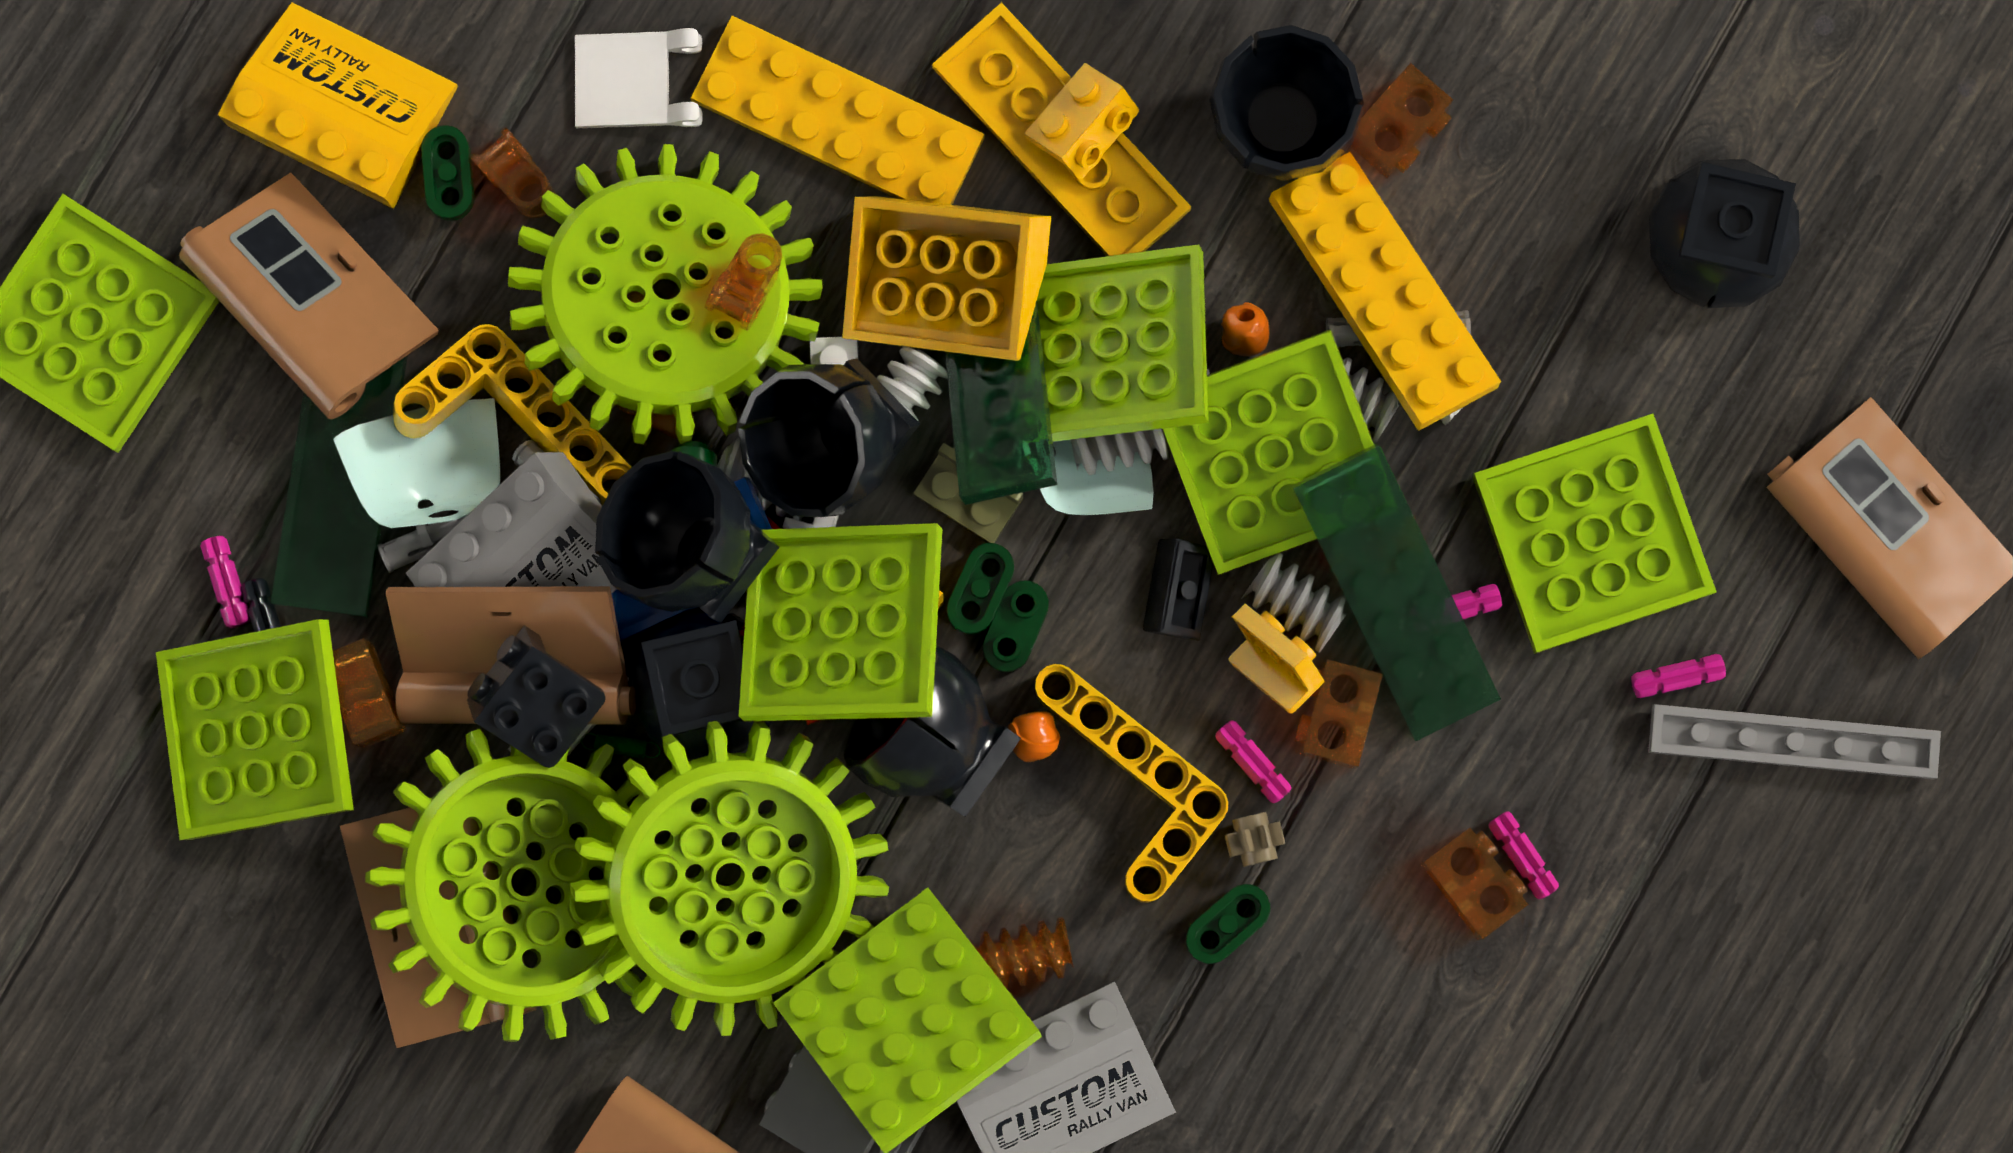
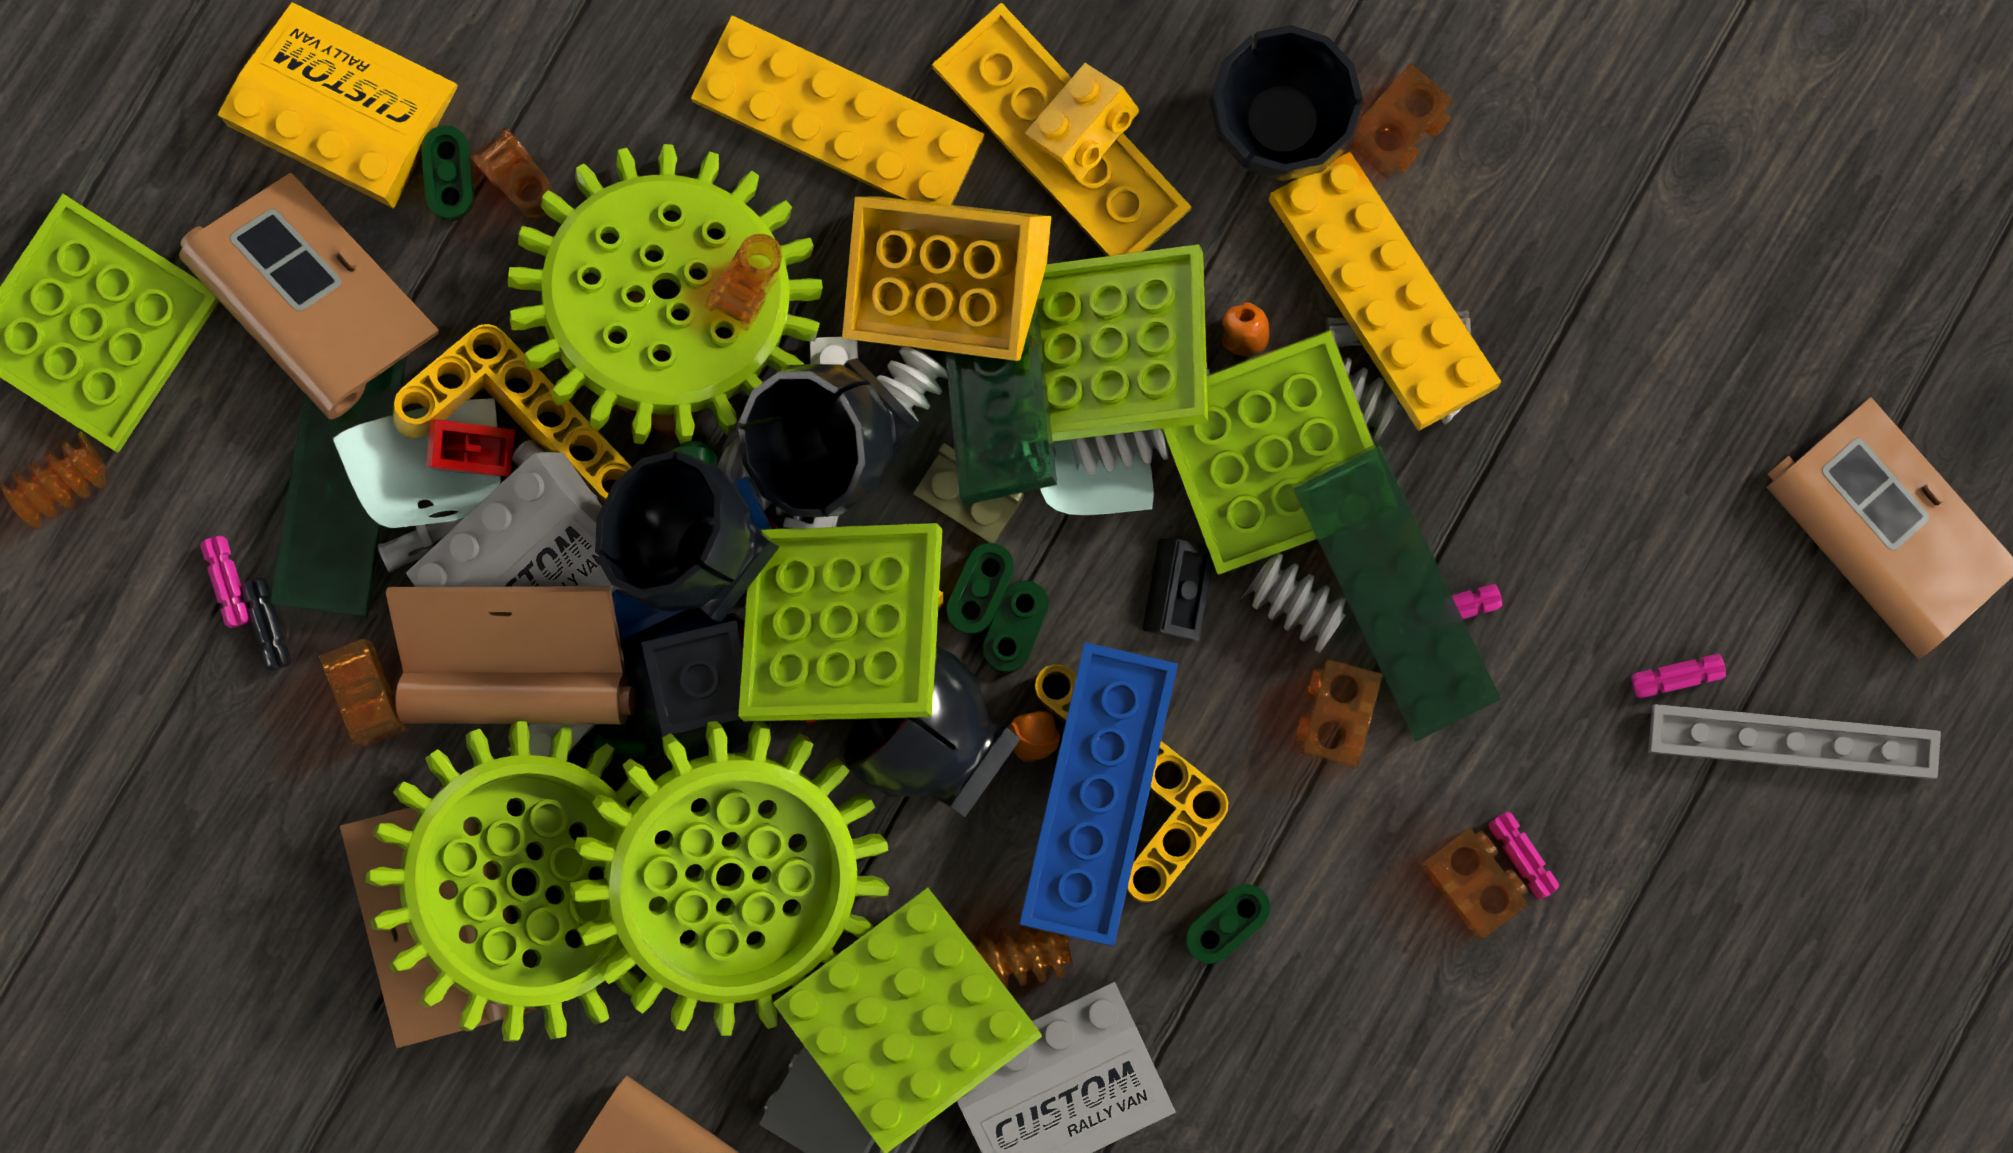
lime plate [156,619,354,840] -> none
black bracket [467,625,606,768] -> none
white flag [575,28,703,128] -> none
dark pink axle [1215,720,1291,803] -> none
dark tan gear [1224,812,1285,867] -> none
yellow bracket [1228,604,1325,713] -> none
lime plate [1472,414,1716,654] -> none
black plate [1649,159,1800,308] -> none
none -> clear orange piece [0,431,107,529]
none -> red slope [426,419,515,477]
none -> blue plate [1019,642,1178,947]

